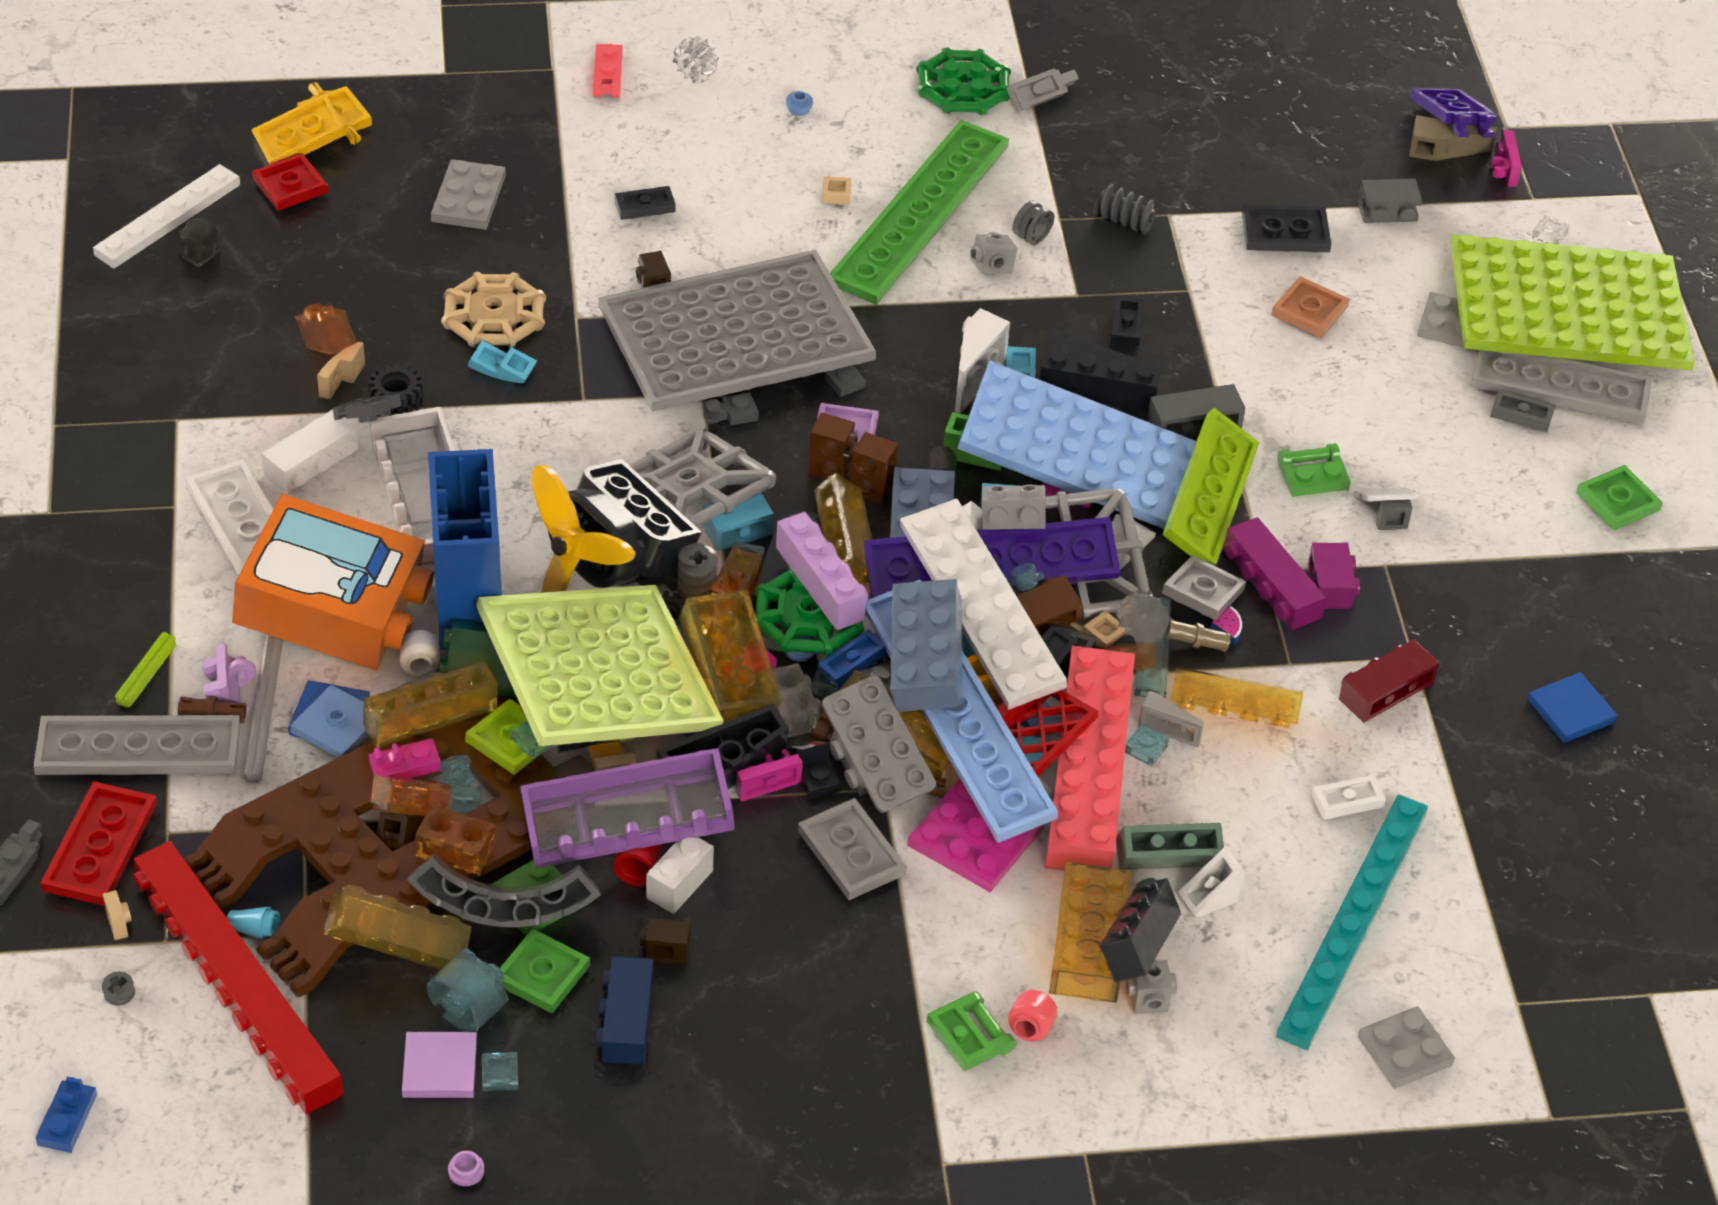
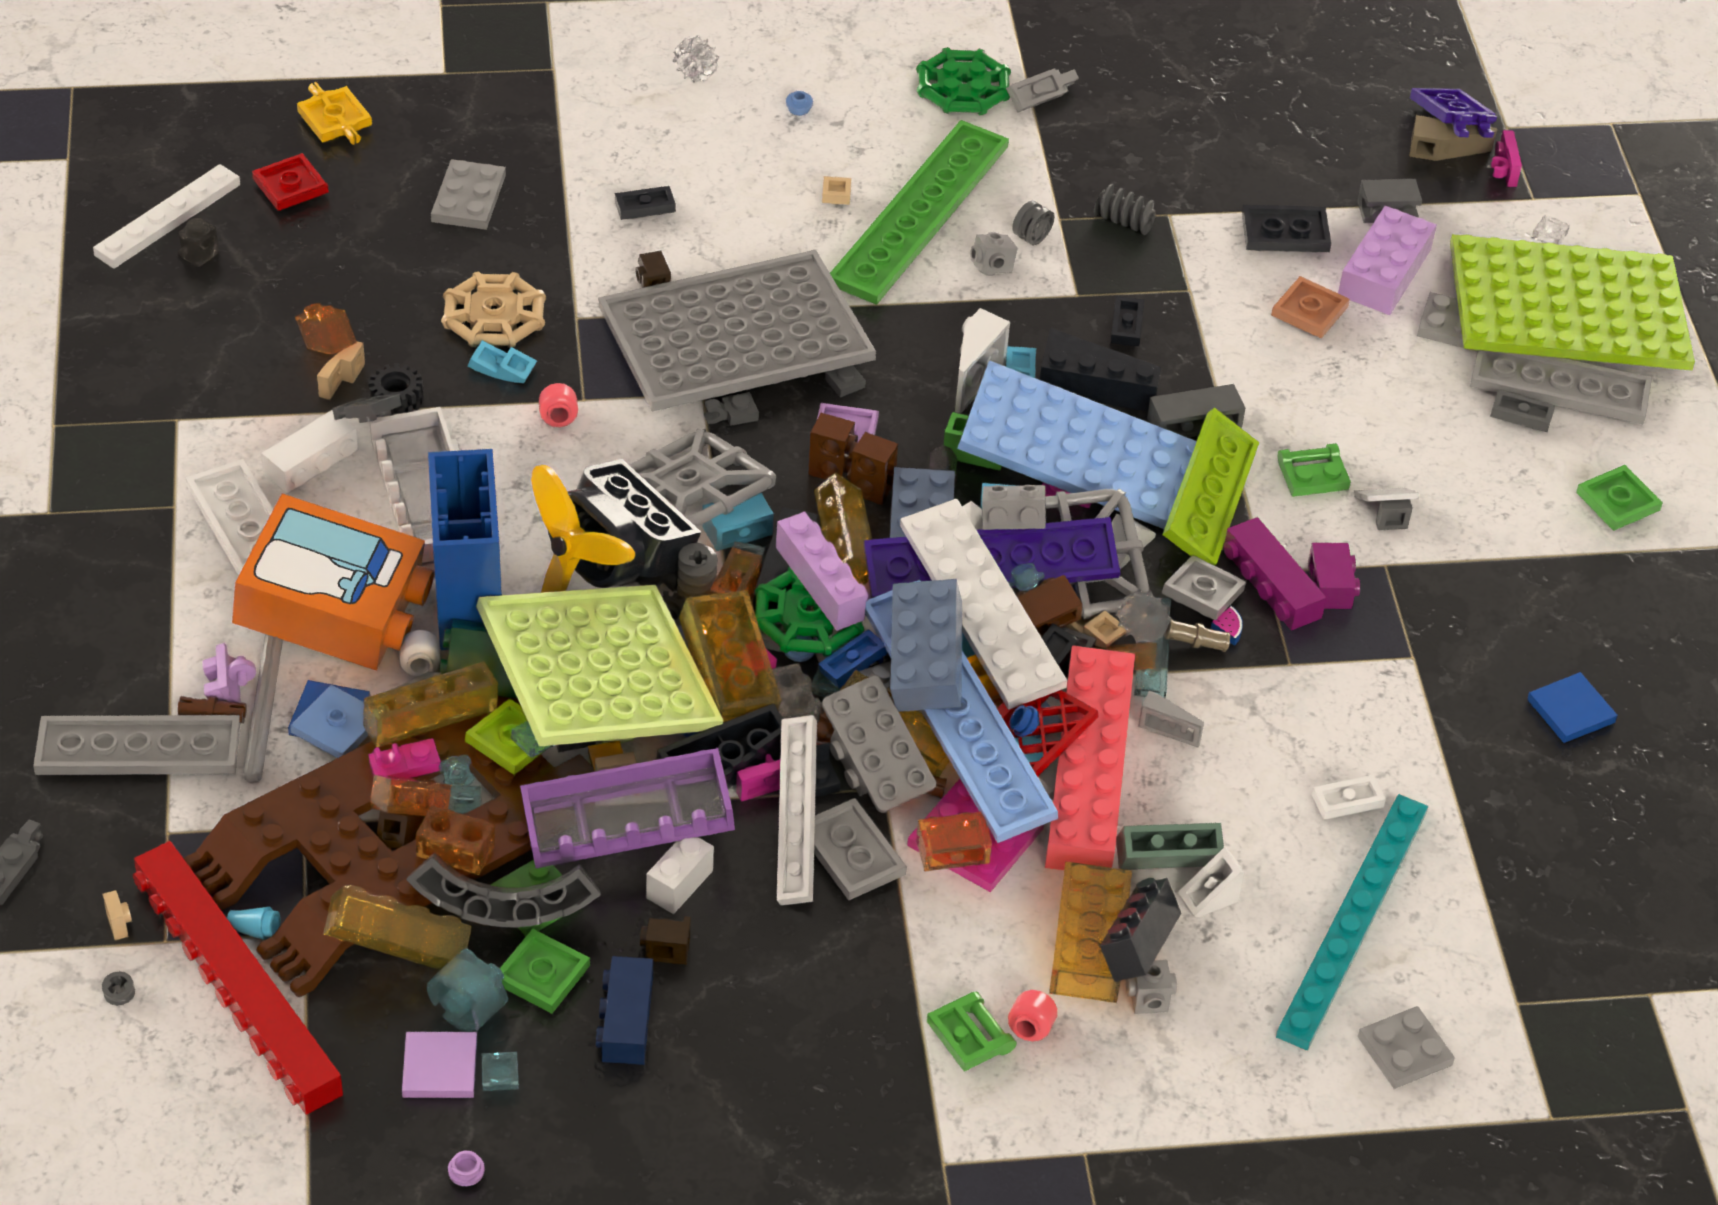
blue plate [35,1076,97,1153] -> none
red plate [40,781,157,906] -> none
lime axle [115,632,177,708] -> none
yellow tile [251,93,348,165] -> none
coral plate [593,44,623,98] -> none
red piece [614,844,663,887] -> none
clear light blue plate [1125,724,1169,767] -> none
clear yellow brick [1171,667,1303,728] -> none
dark red brick [1339,639,1439,723] -> none
none -> coral head [539,383,578,428]
none -> white plate [777,715,817,905]
none -> clear orange brick [916,812,992,872]
none -> blue plate [1009,705,1039,737]
none -> lavender brick [1338,206,1437,315]

